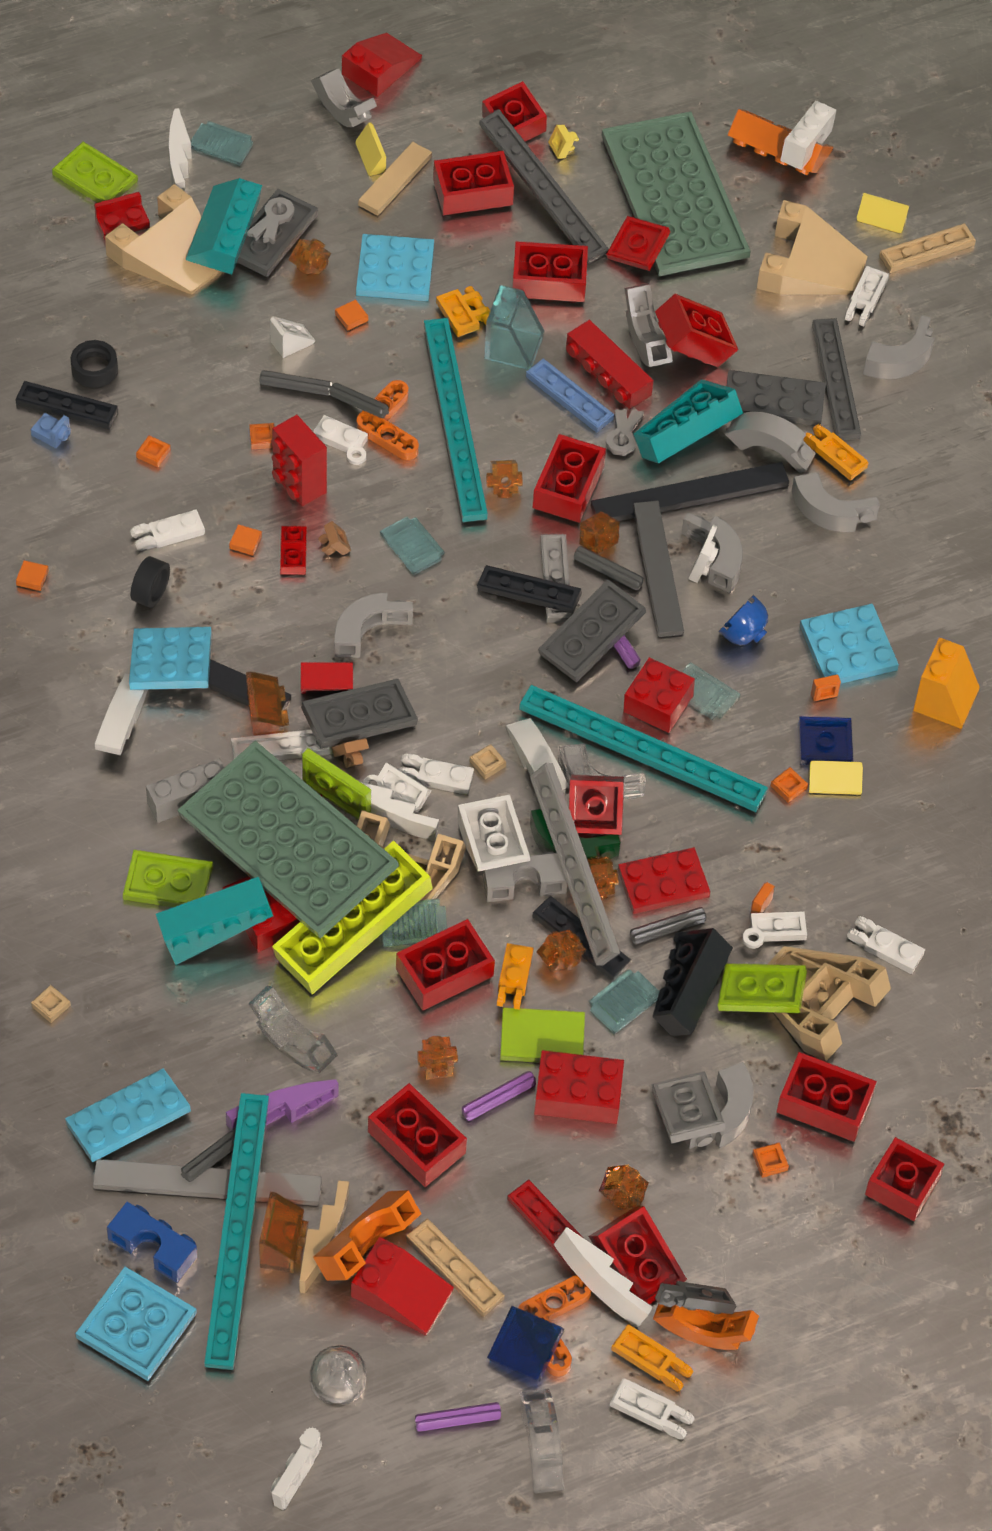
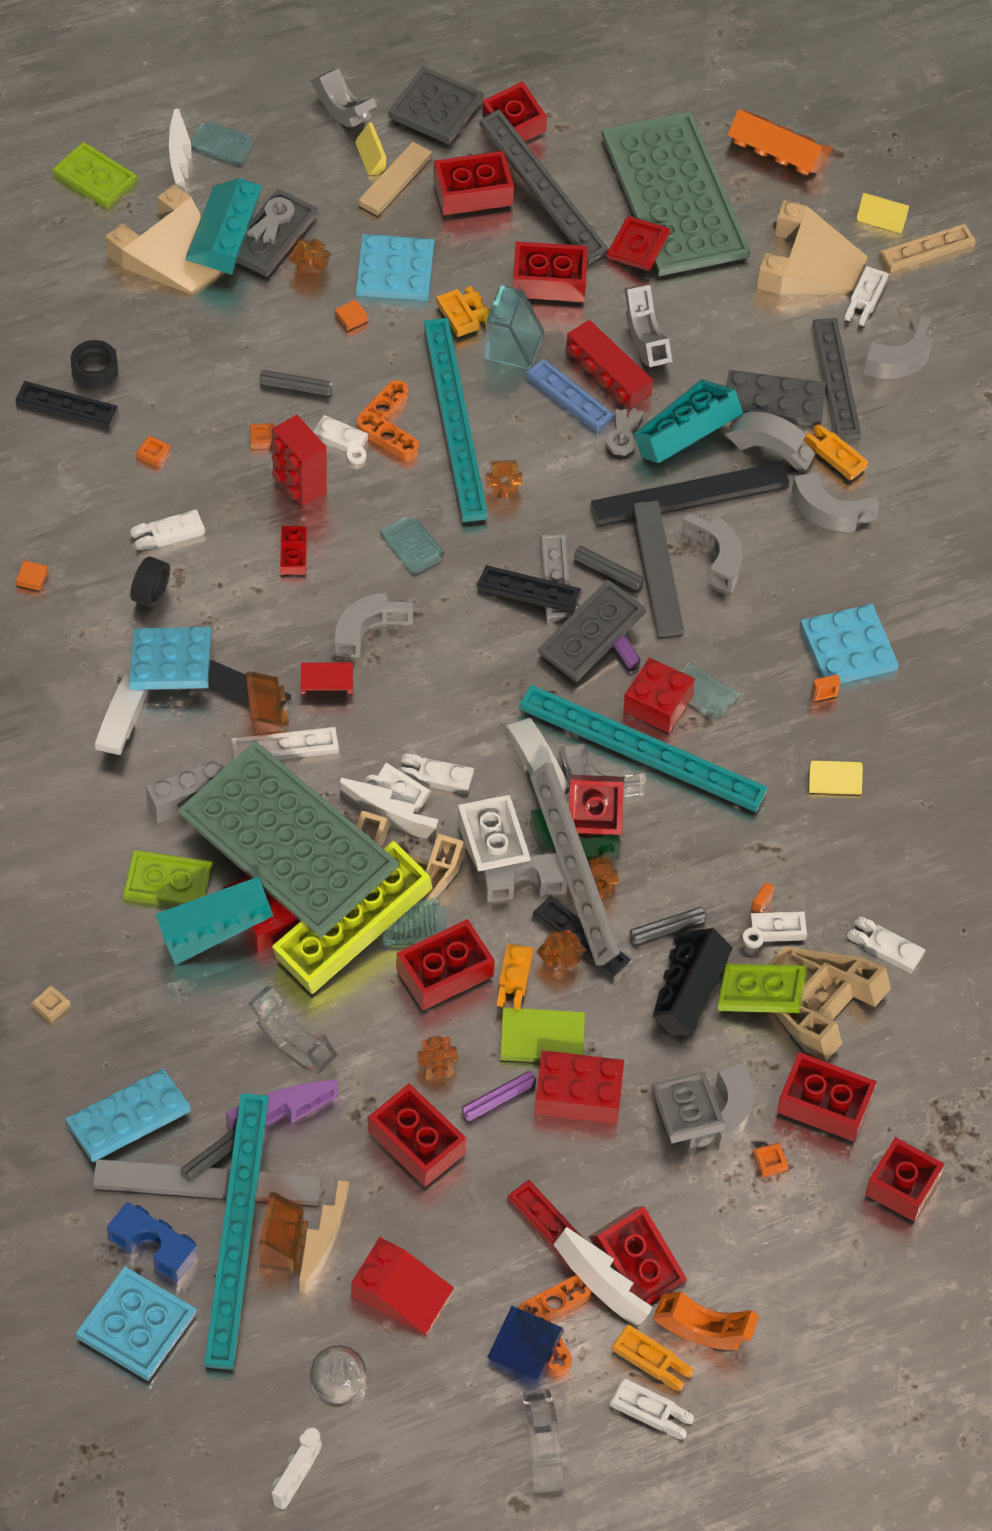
medium blue bracket [31,413,71,448] -> none
red bracket [94,192,150,240] -> none
orange tile [229,524,262,556] -> none
white slope [270,316,315,358] -> none
dark grey plate [301,678,418,749] -> none
lime tile [302,748,371,820] -> none
orange arch [313,1190,422,1281] -> none
medium nougat tile [318,521,351,555] -> none
dark grey axle [330,383,389,418] -> none
medium nougat tile [332,738,369,768] -> none
red slope [342,32,422,97] -> none
tan tile [406,1218,505,1317] -> none
medium lavender axle [415,1402,501,1432] -> none
tan tile [469,744,506,779] -> none
red brick [532,434,606,523] -> none
light yellow tile [548,125,579,159] -> none
clear orange brick [579,512,620,554] -> none
clear light blue window [589,970,659,1035] -> none
clear orange brick [599,1165,649,1210] -> none
red plate [618,847,710,914] -> none
red brick [655,294,739,367] -> none
dark grey hinge [655,1281,737,1314] -> none
white hinge [688,524,719,583] -> none
blue cylinder [718,594,768,645] -> none
orange tile [770,767,808,803] -> none
white arch [780,101,837,170] -> none
clear blue tile [799,716,853,765] -> none
light orange slope [913,637,980,729] -> none
none -> dark grey plate [388,66,484,145]

